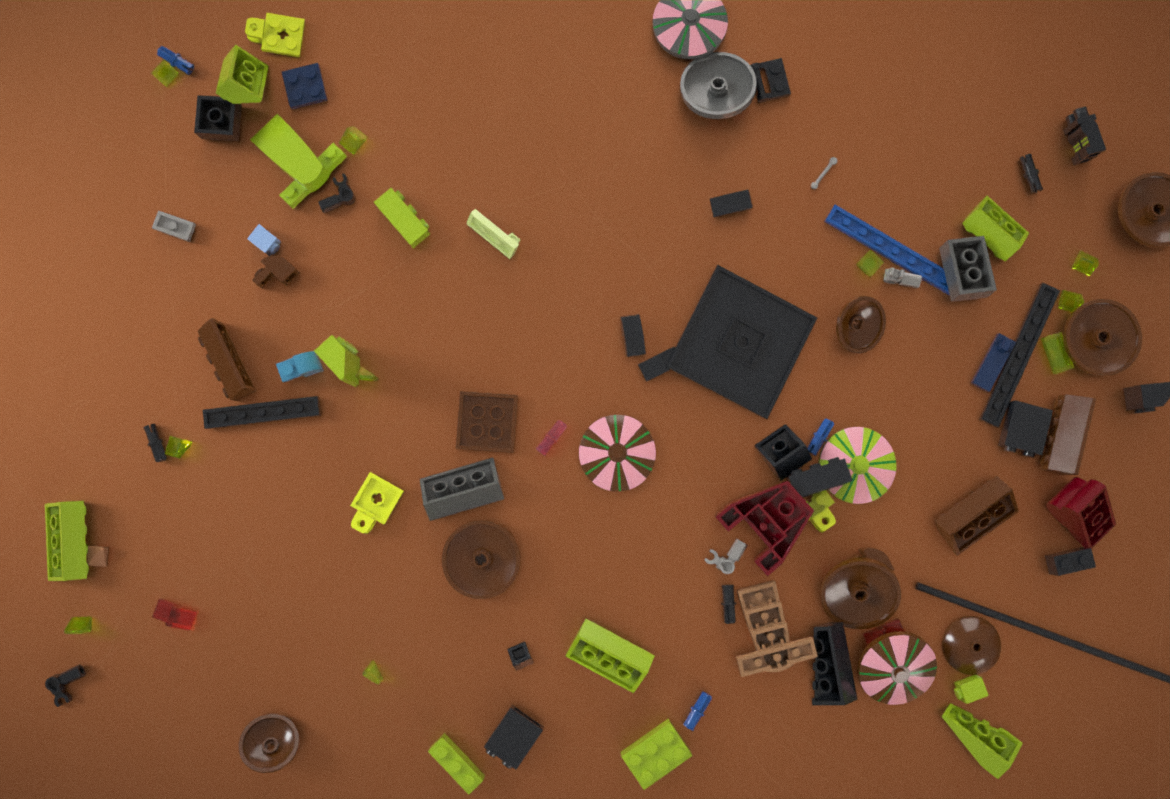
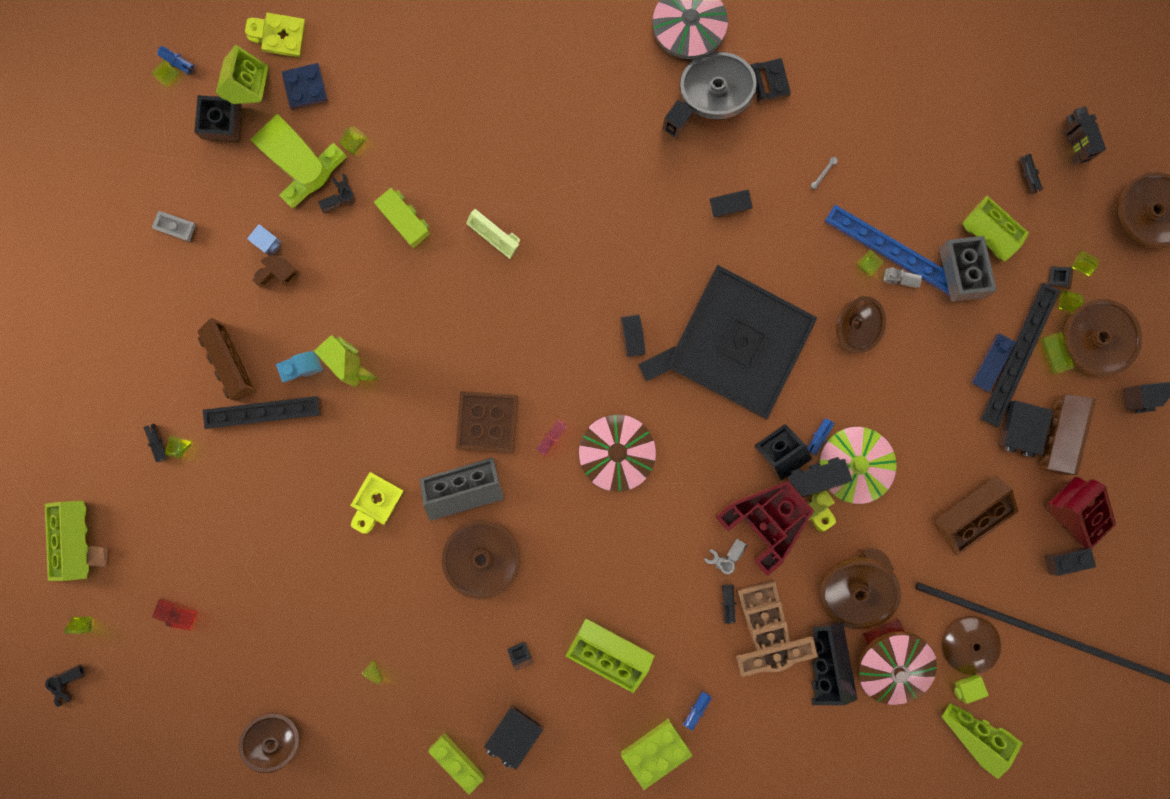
none -> black brick [662,100,694,139]
none -> black slope [1049,266,1073,289]

